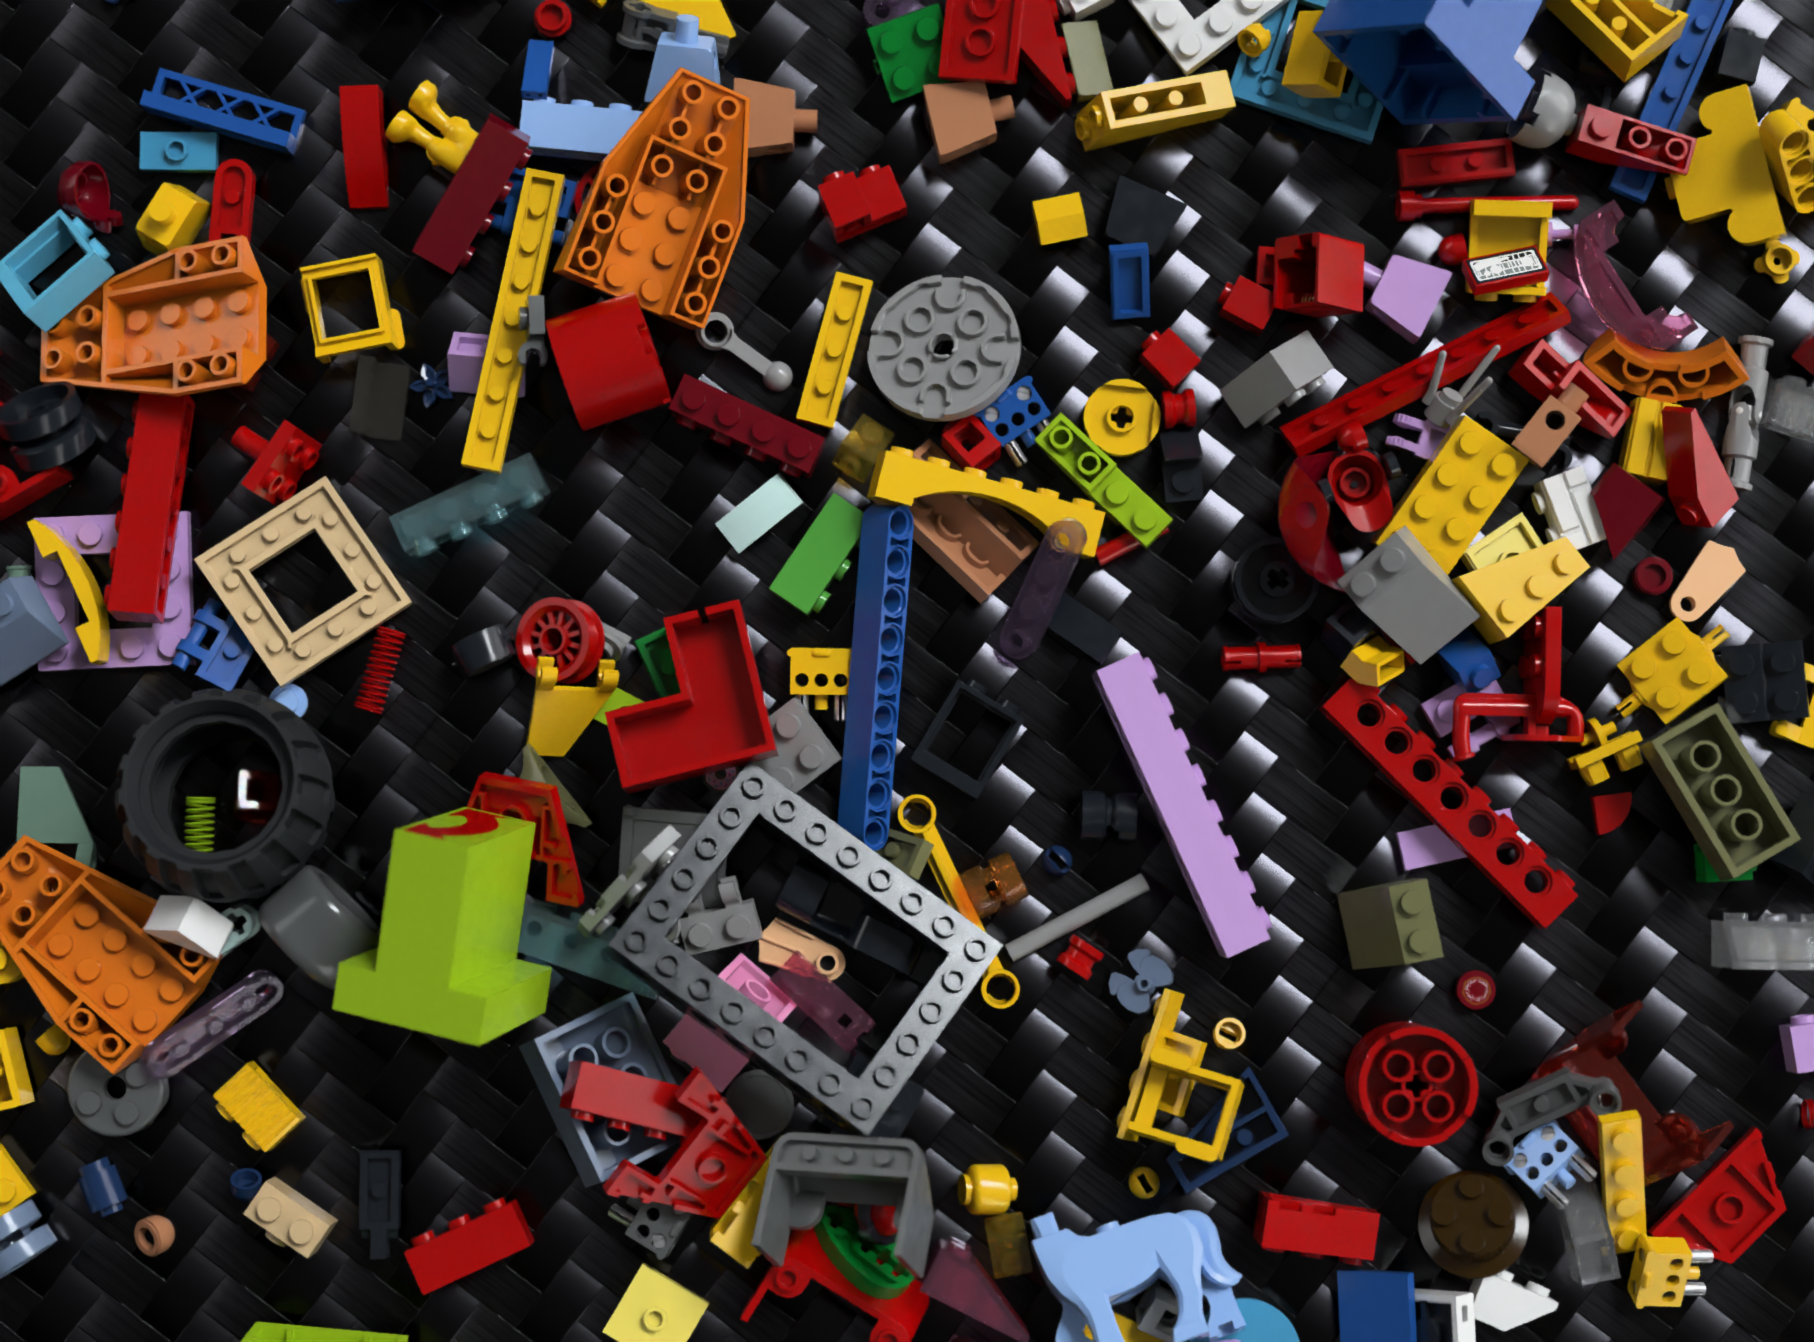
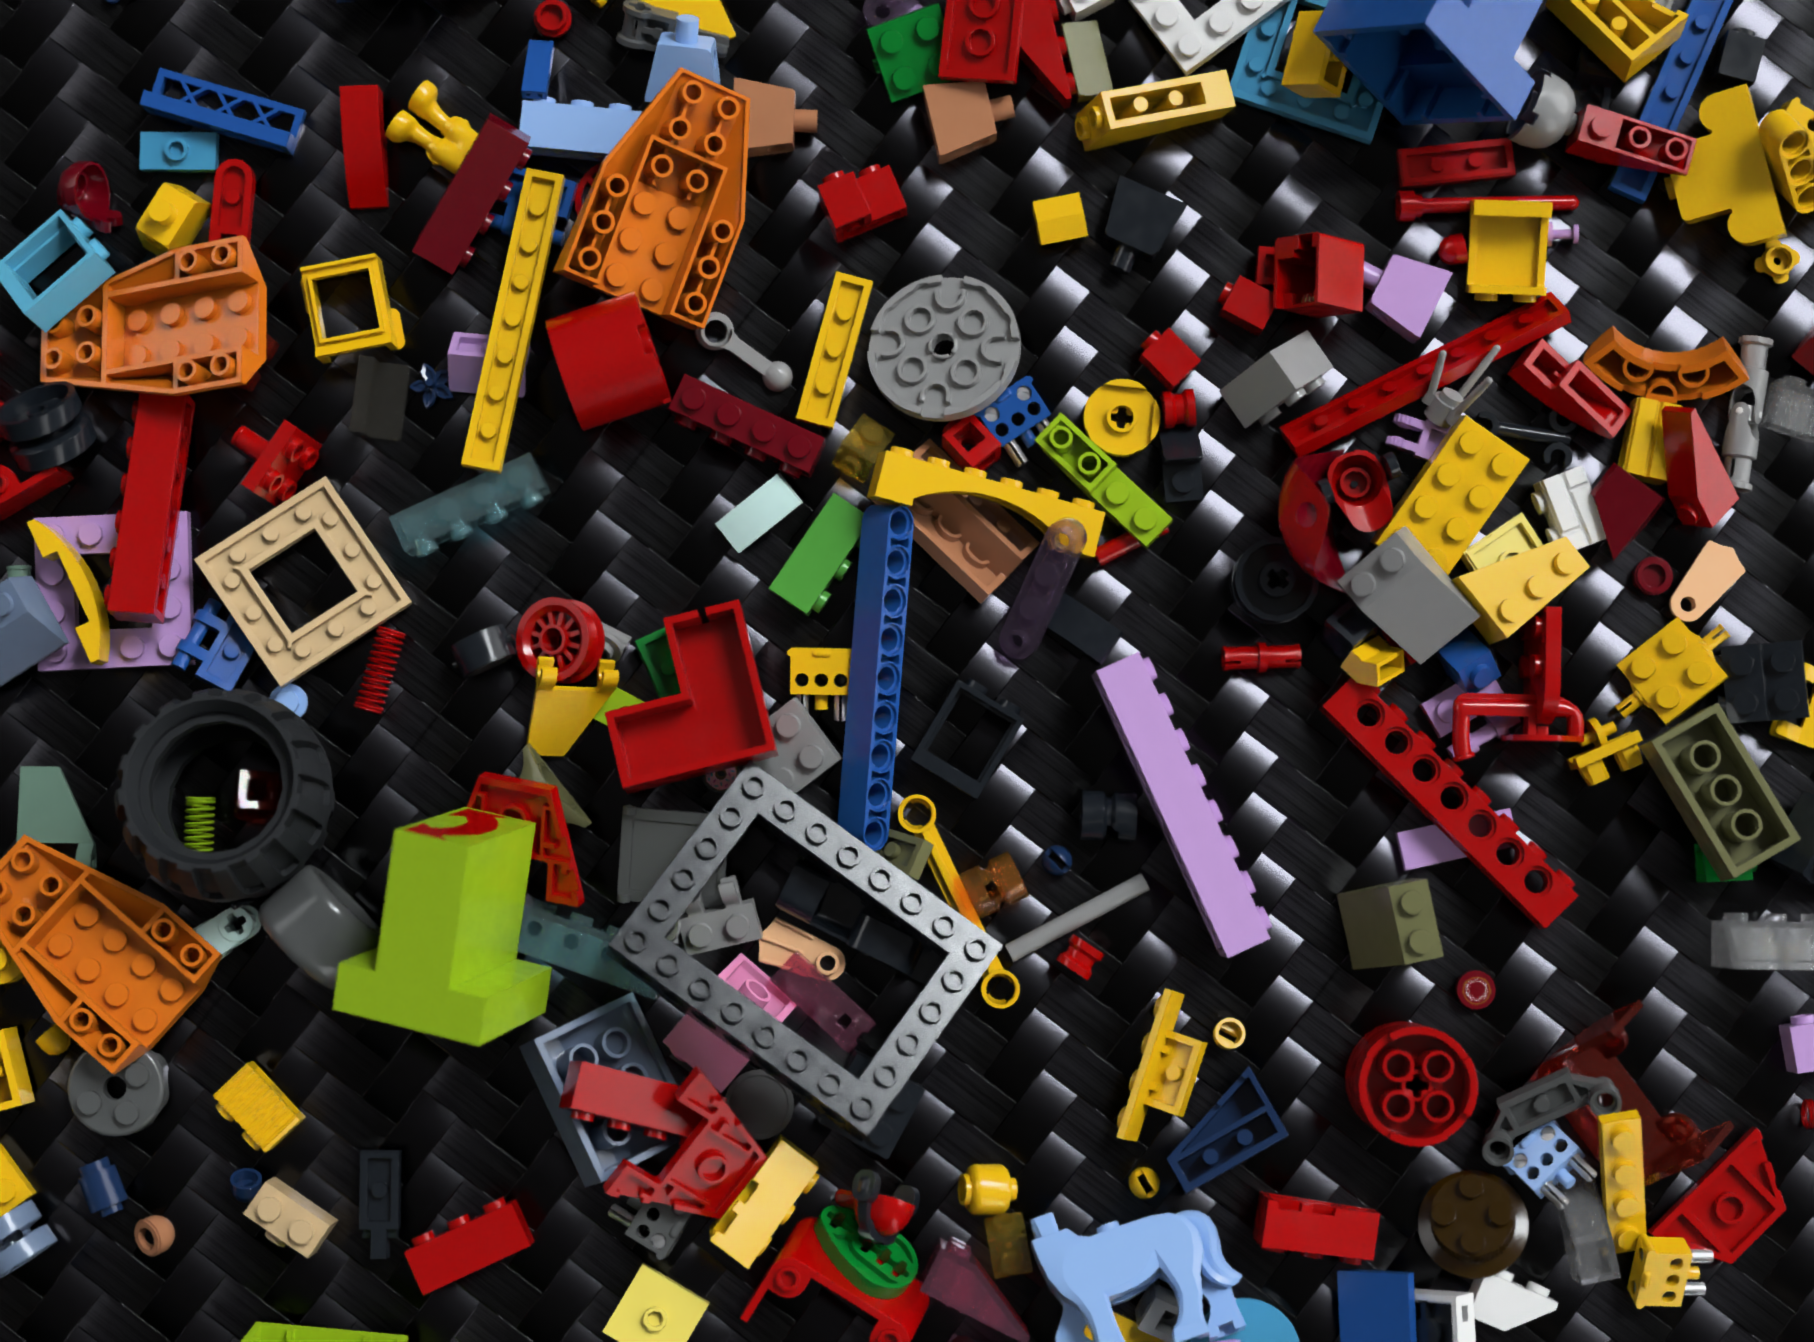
clear purple plate [141,969,284,1079] -> none
white slope [144,895,234,960] -> none
dark grey plate [517,295,548,367] -> none
light grey plate [576,824,681,938] -> none
dark grey windscreen [752,1132,934,1278] -> none
sand blue piece [1108,949,1174,1015] -> none
blue tile [1109,242,1150,320] -> none
yellow piece [1127,1047,1245,1162] -> none
yellow hinge [1237,23,1271,57] -> none
red hinge [1337,419,1369,453] -> none
tile [1461,245,1549,296] -> none
nougat torso [1510,382,1589,470] -> none
clear pink windscreen [1574,200,1698,350] -> none
red tile [1590,792,1632,835] -> none

